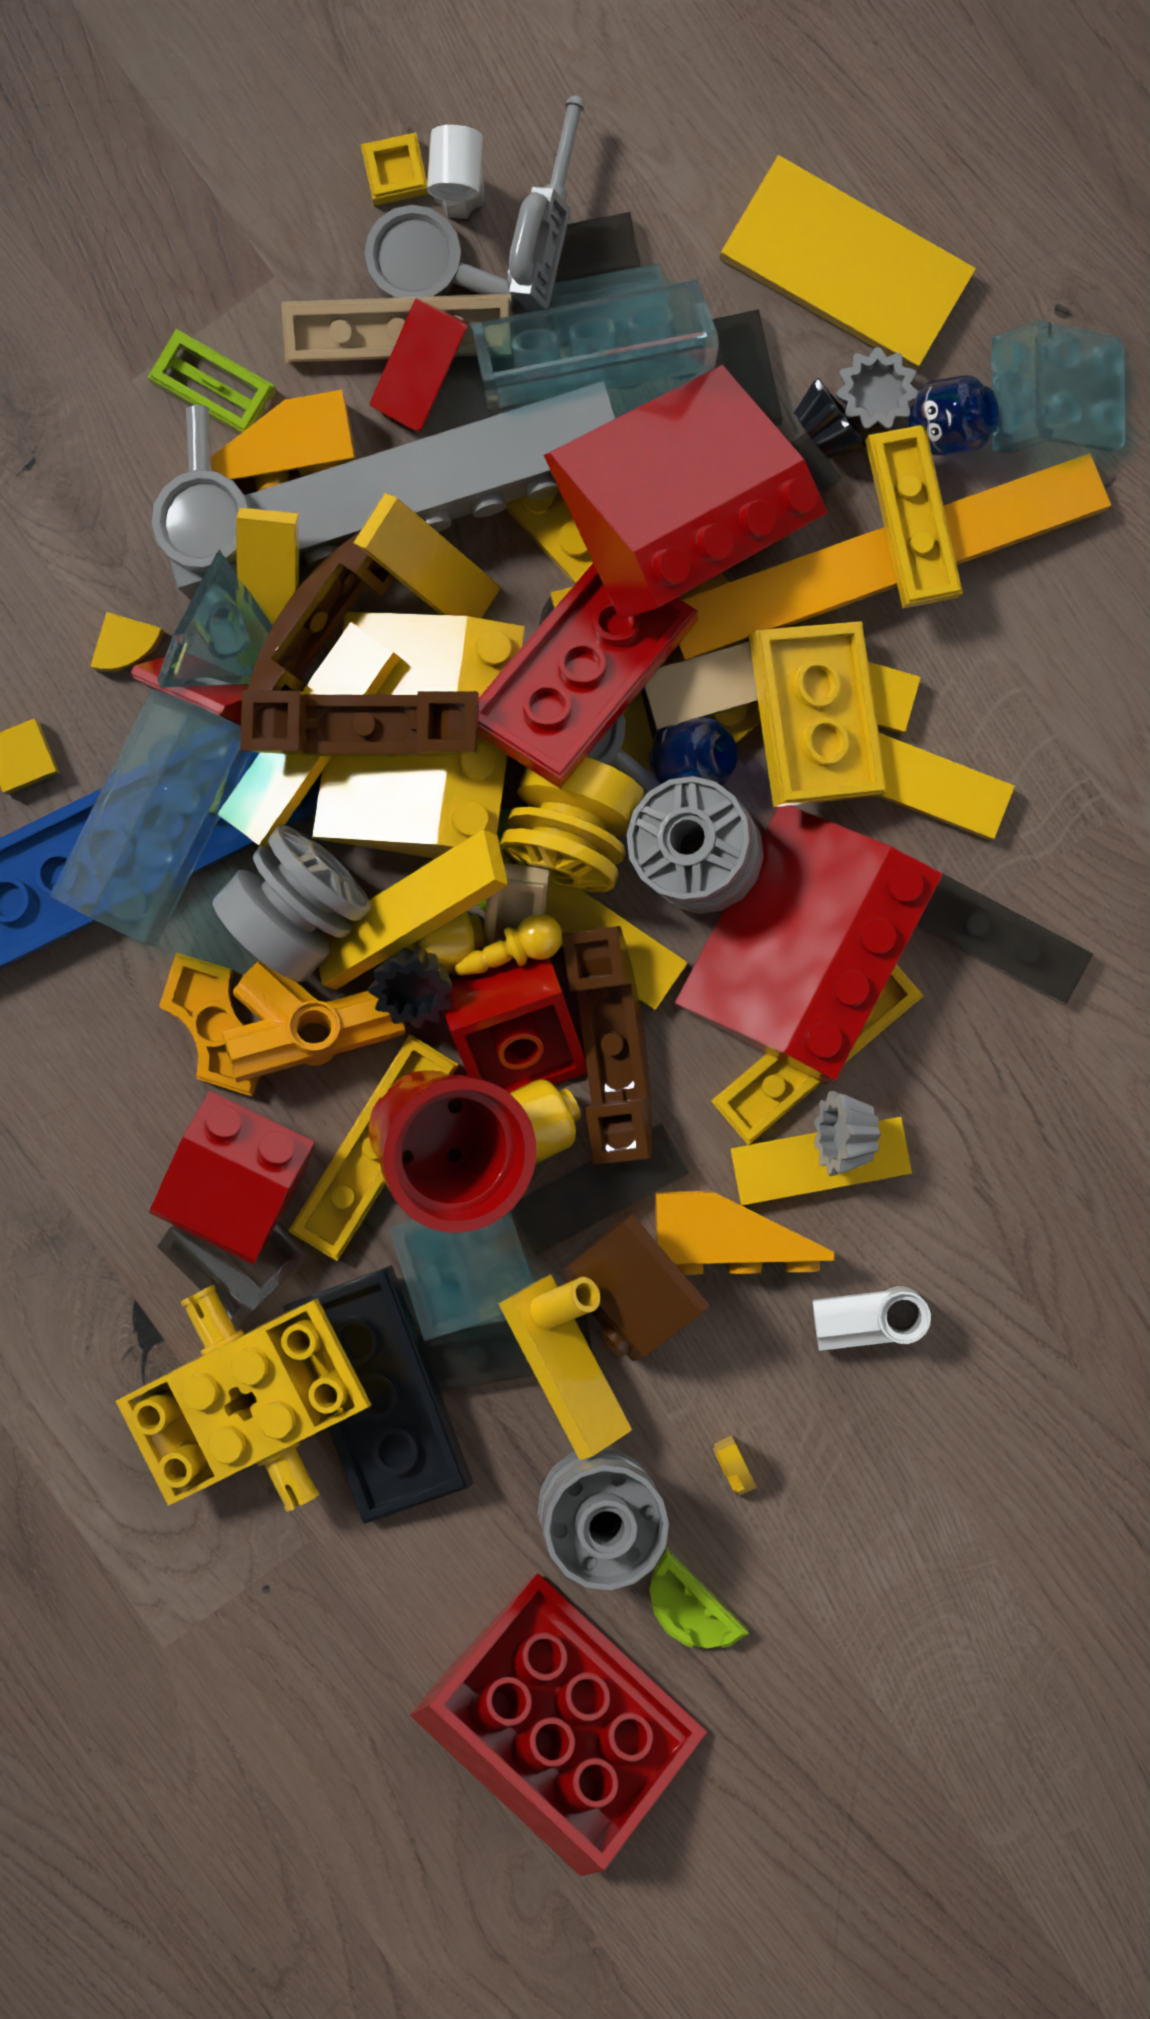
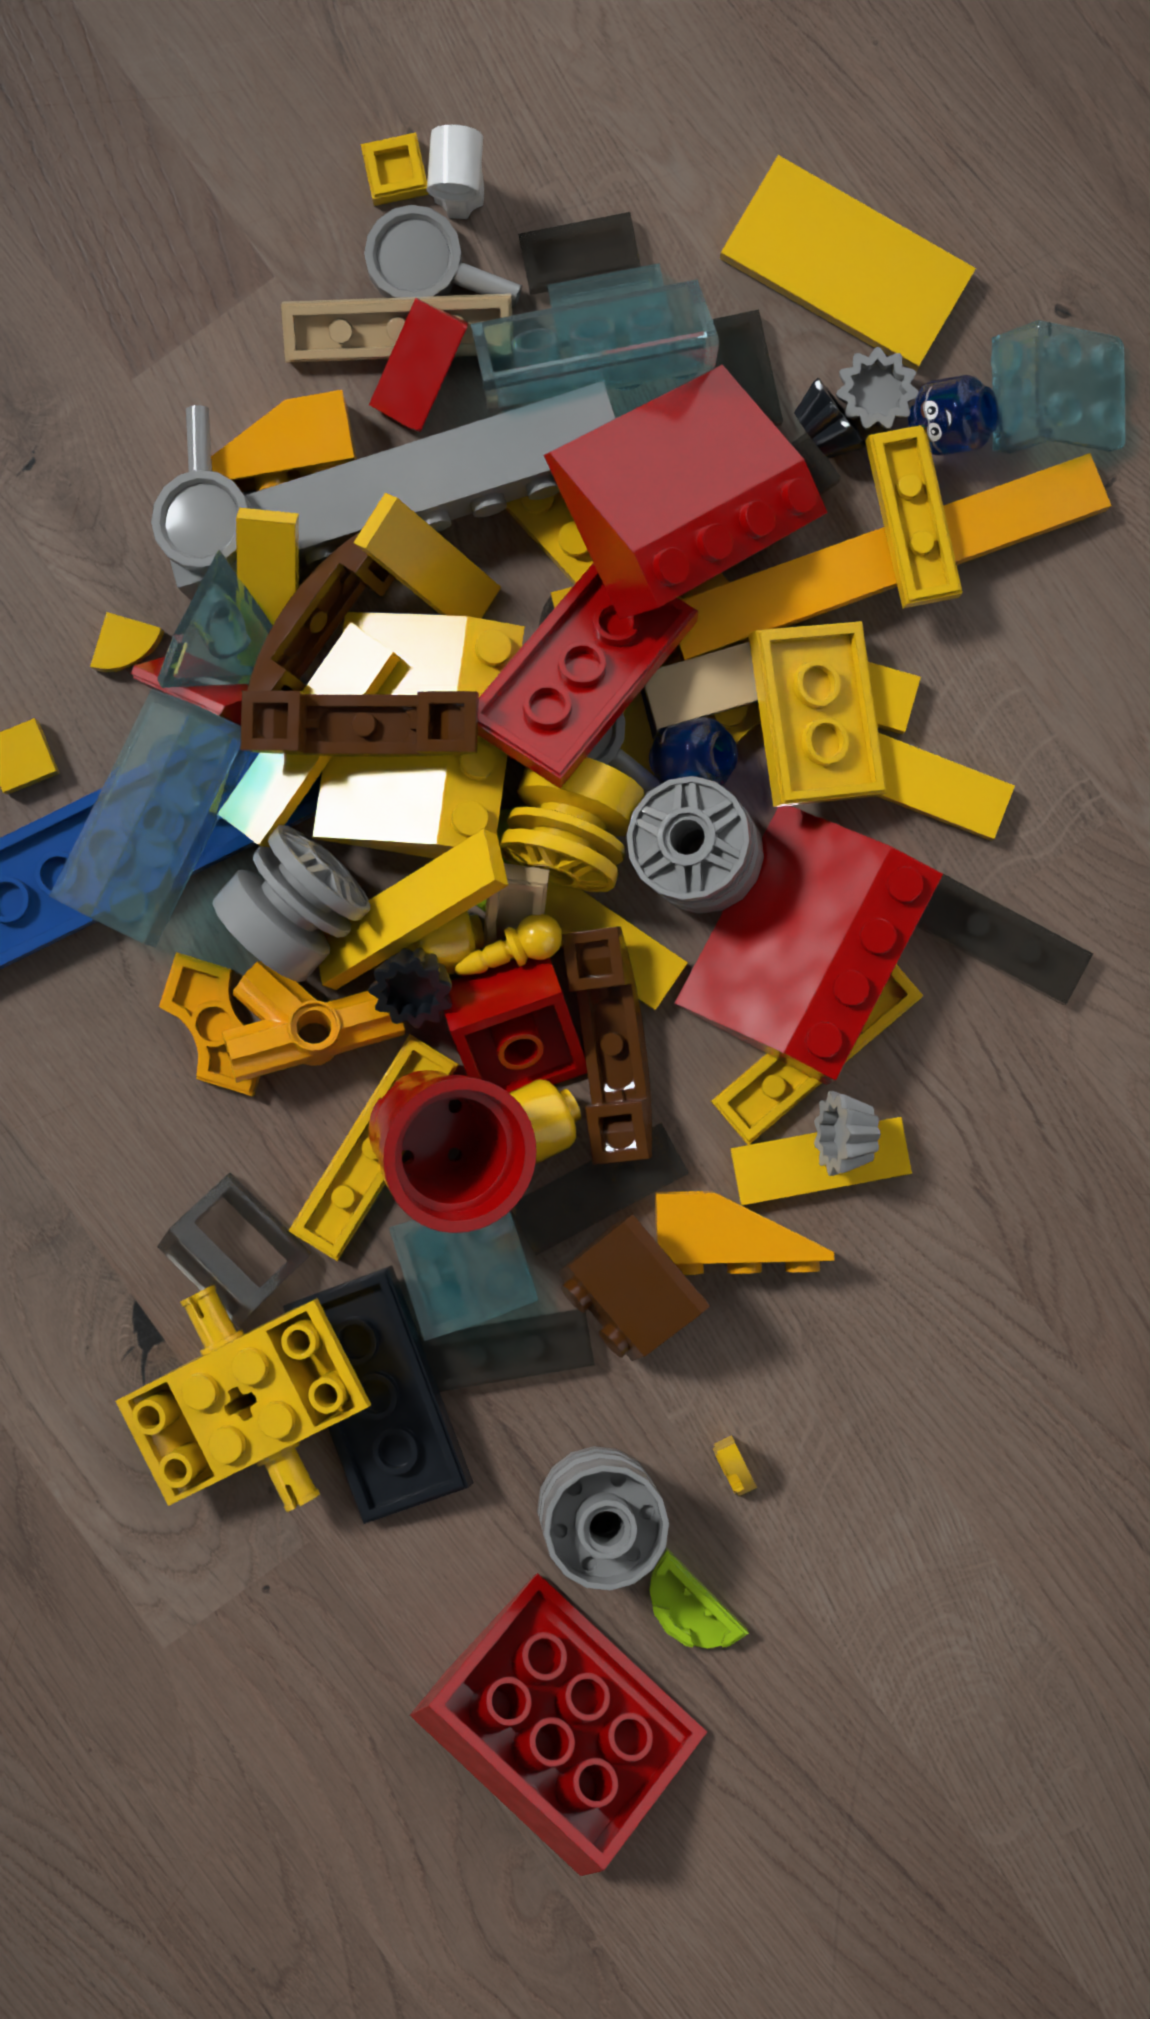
lime tile [147,329,277,434] -> none
red slope [149,1091,315,1265] -> none
yellow piece [498,1274,632,1461] -> none
light grey piece [507,95,584,312] -> none
white piece [812,1286,931,1351] -> none

